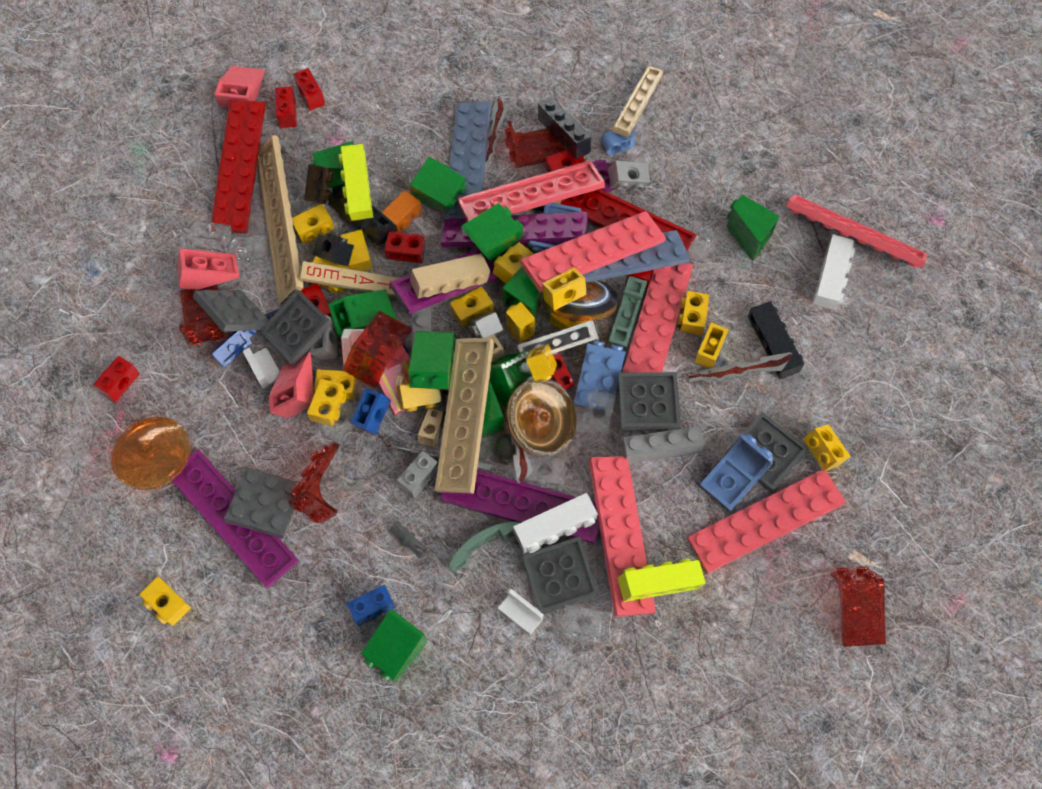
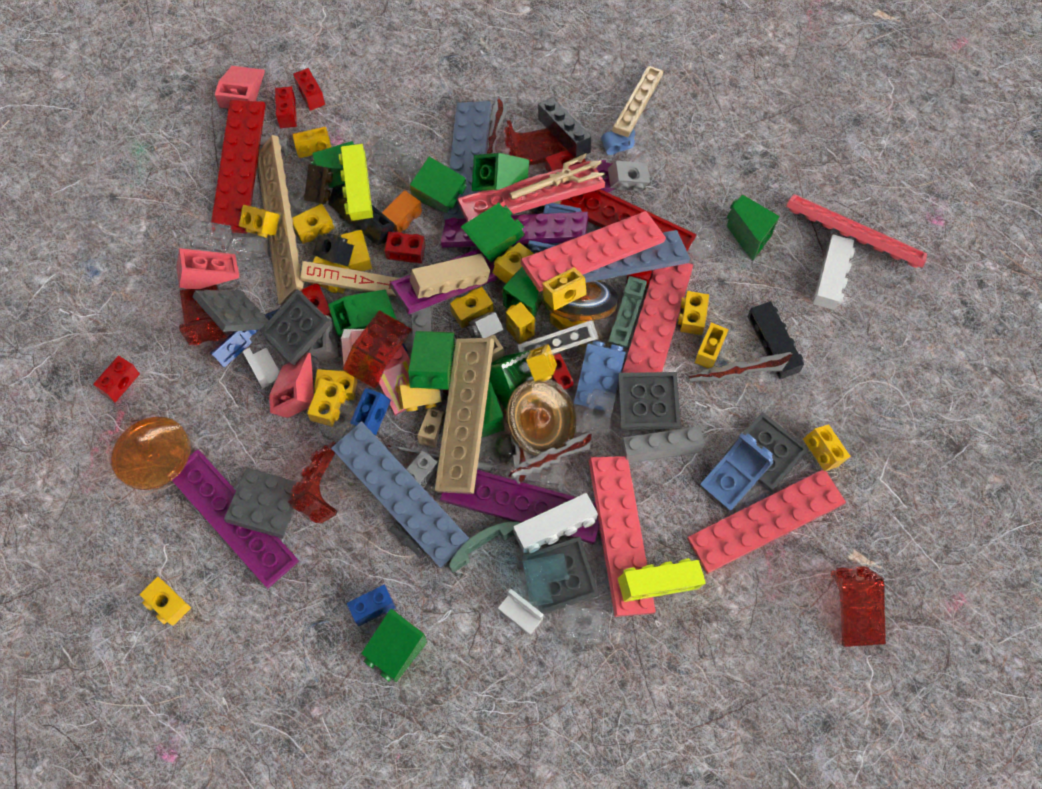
none -> yellow brick [239,205,280,238]
none -> yellow bracket [293,126,331,158]
none -> sand blue plate [331,421,470,568]
none -> green slope [471,153,529,192]
none -> light grey sword [508,432,592,479]
none -> tan piece [509,153,604,200]
none -> clear light blue brick [523,553,569,606]

